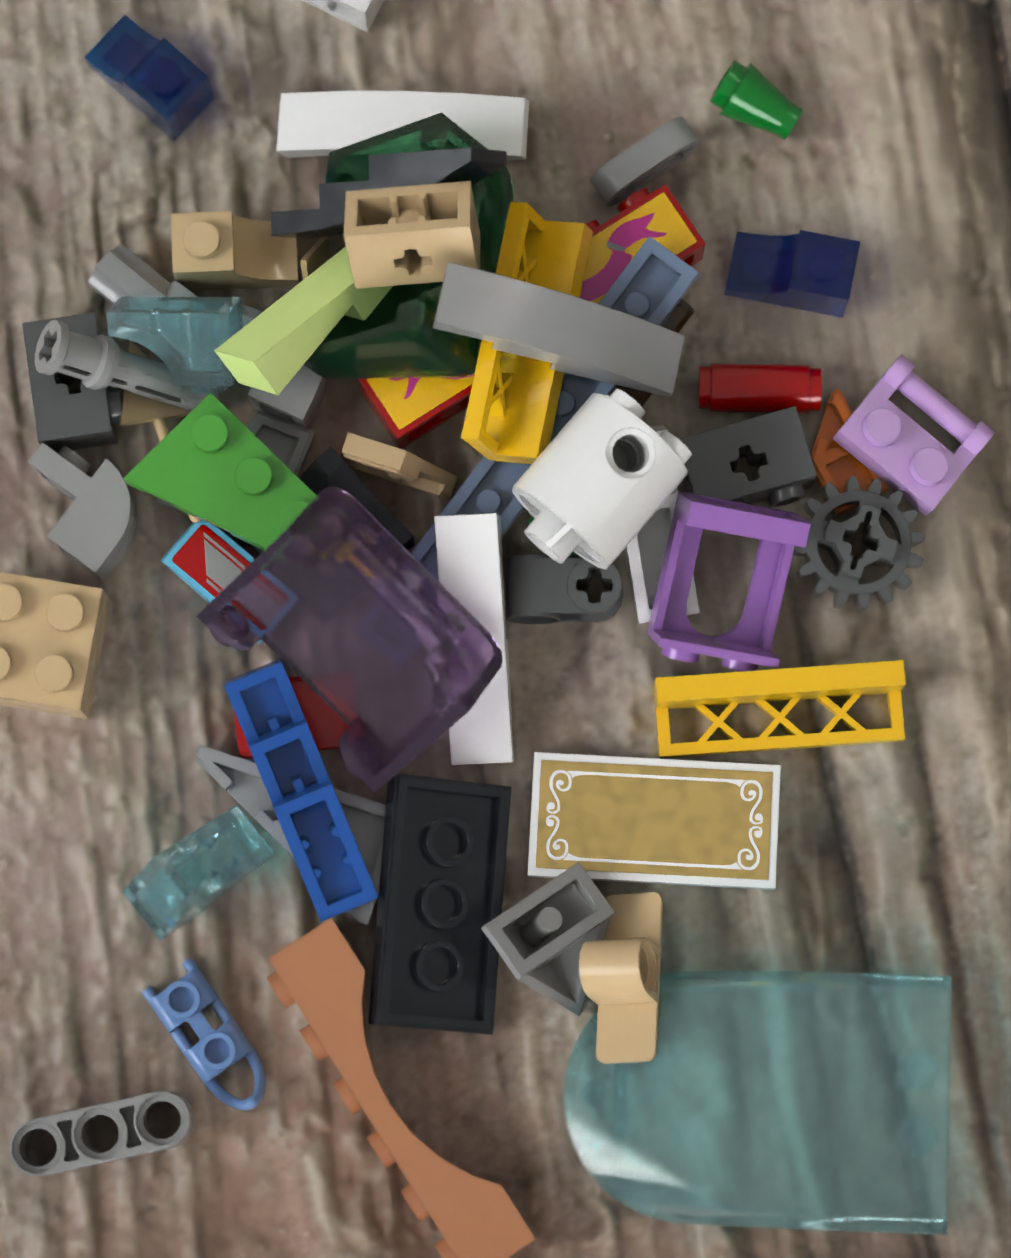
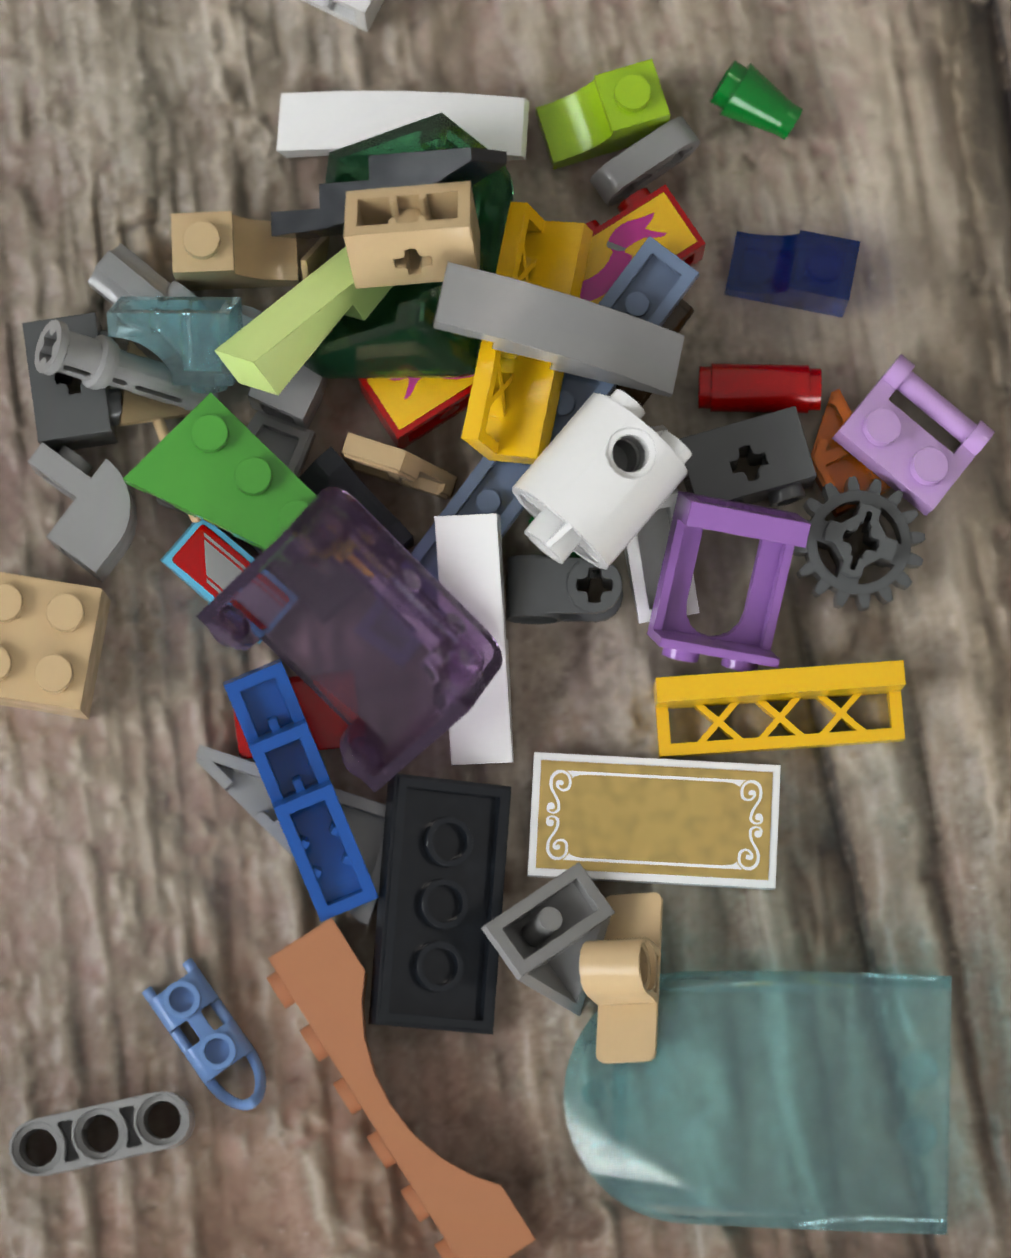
clear blue arch [84,15,215,141] -> none
clear light blue arch [122,805,275,941] -> none
none -> lime arch [536,59,670,170]

